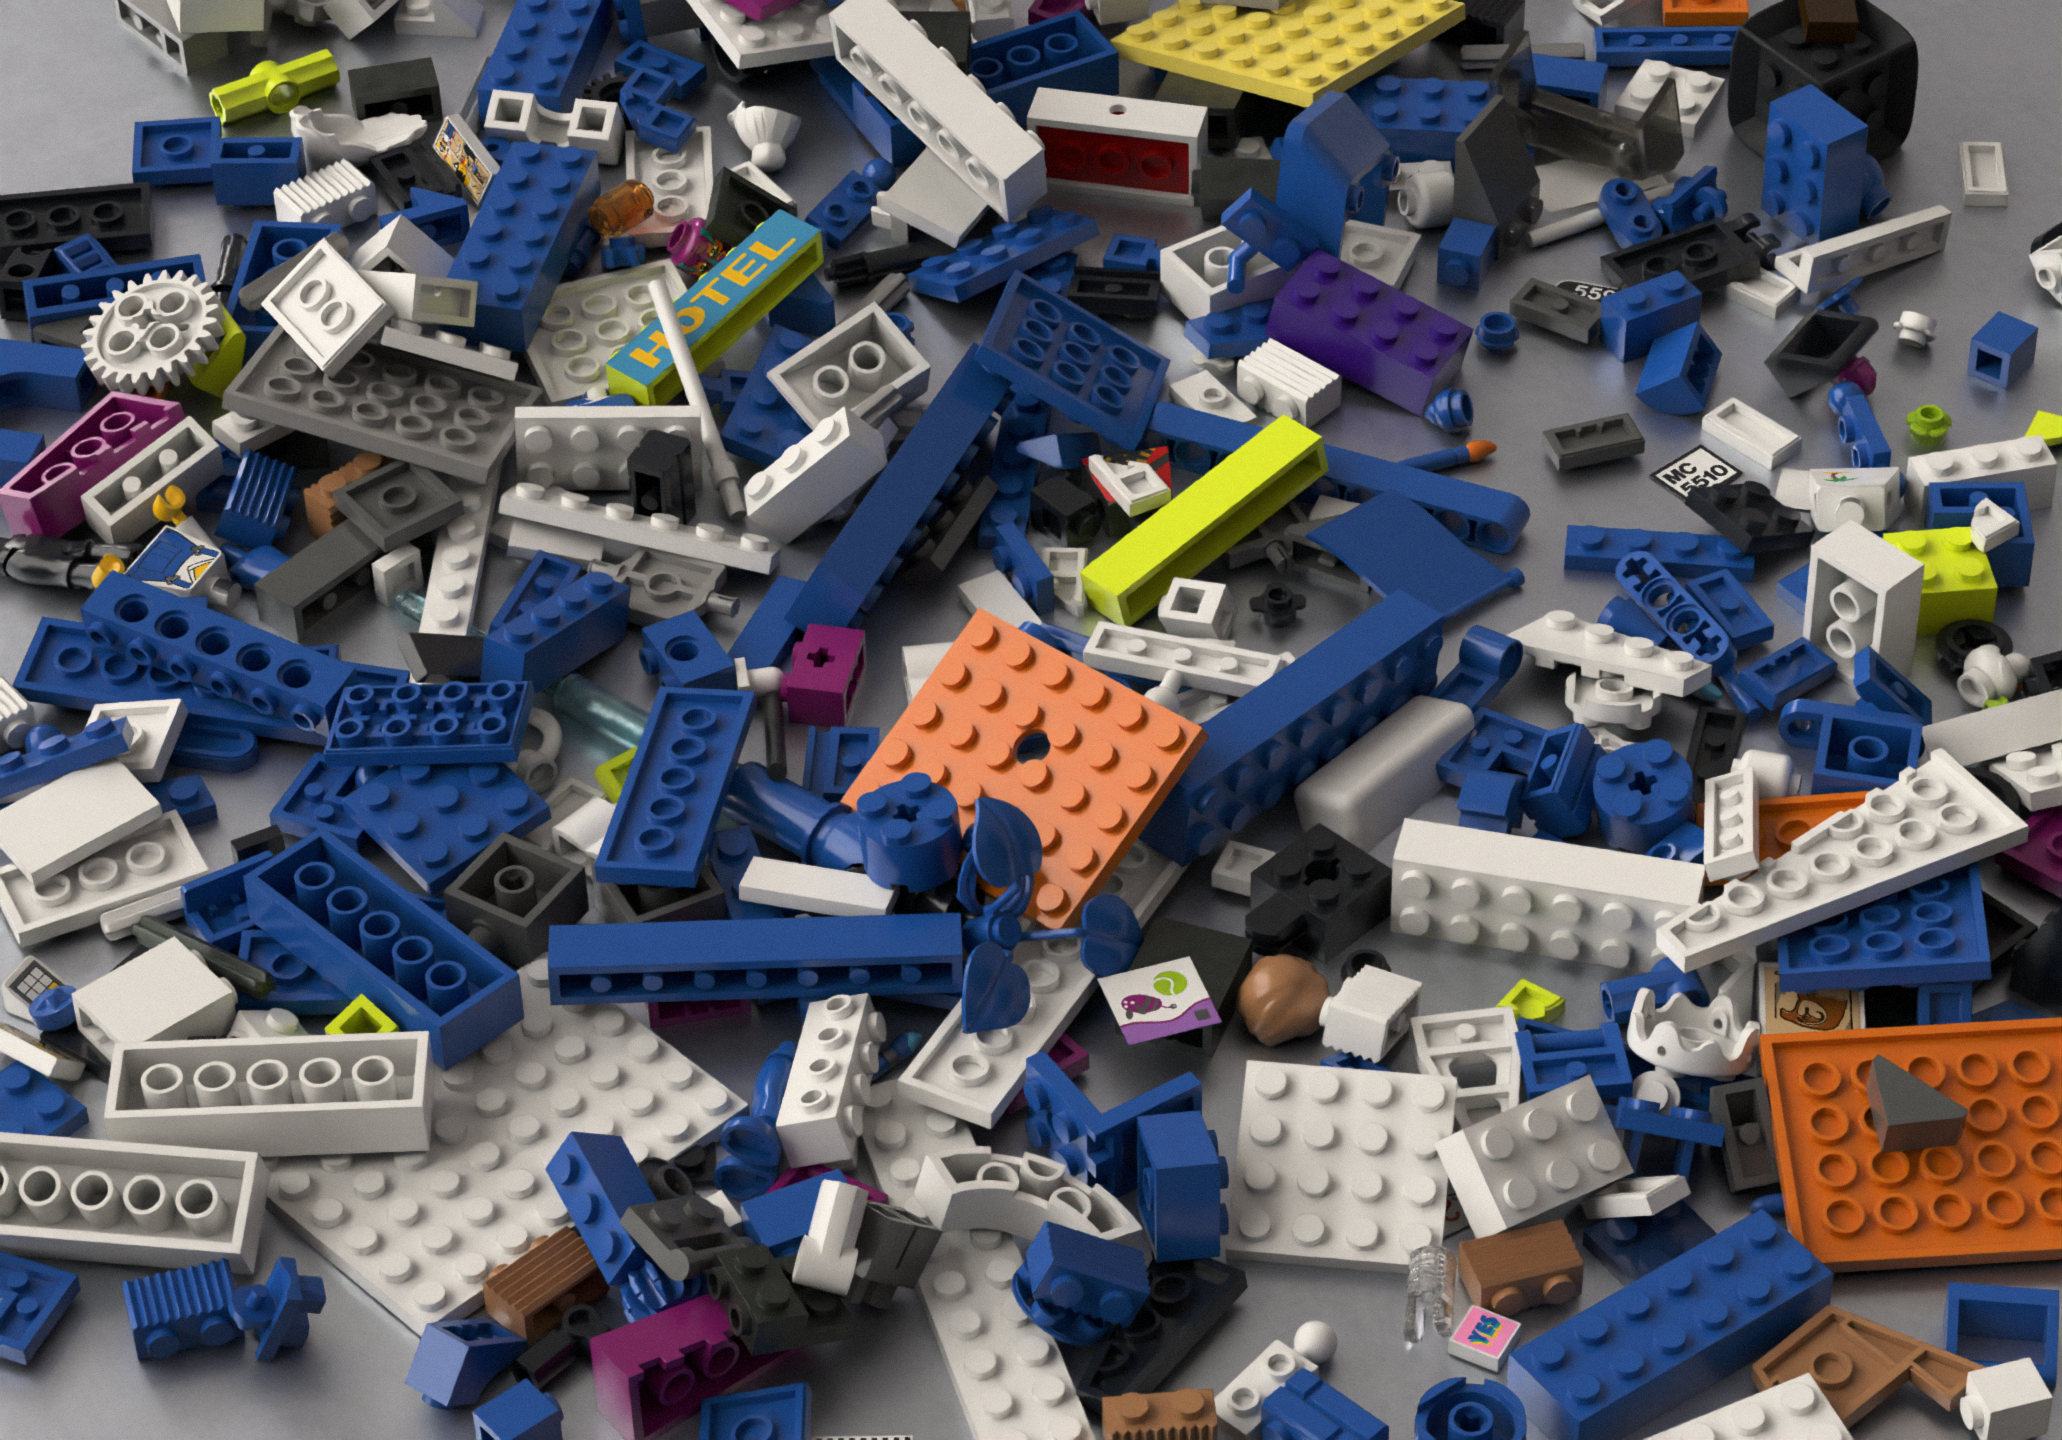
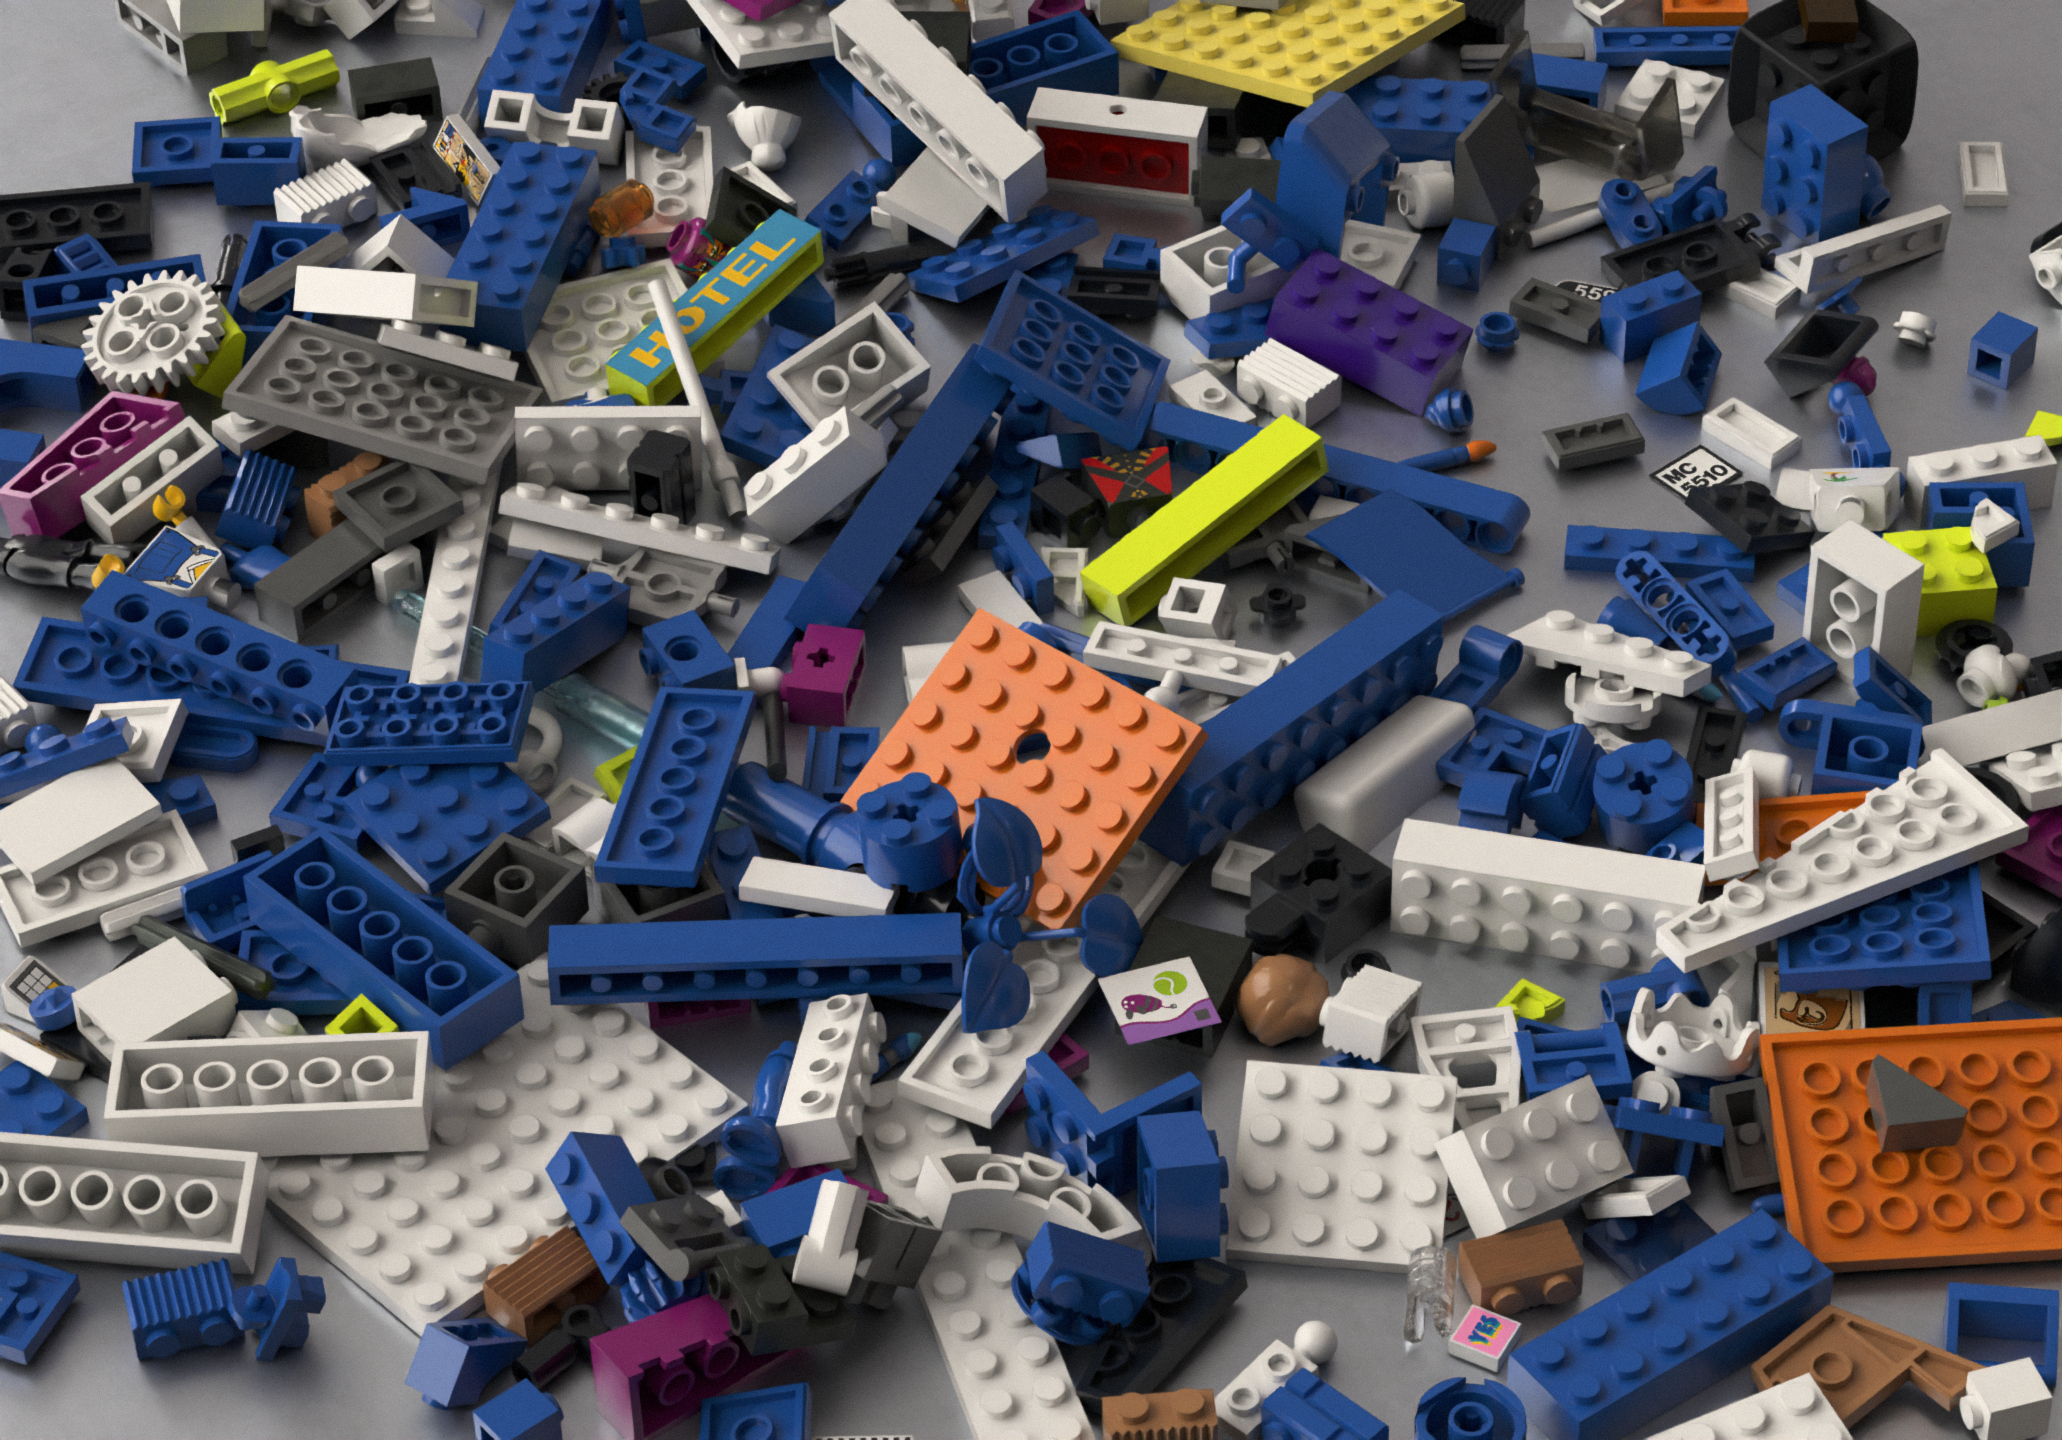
white tile [261,238,395,378] -> none
black tile [397,632,484,684] -> none
white tile [1089,454,1171,517] -> none
lime plate [1906,404,1952,446] -> none

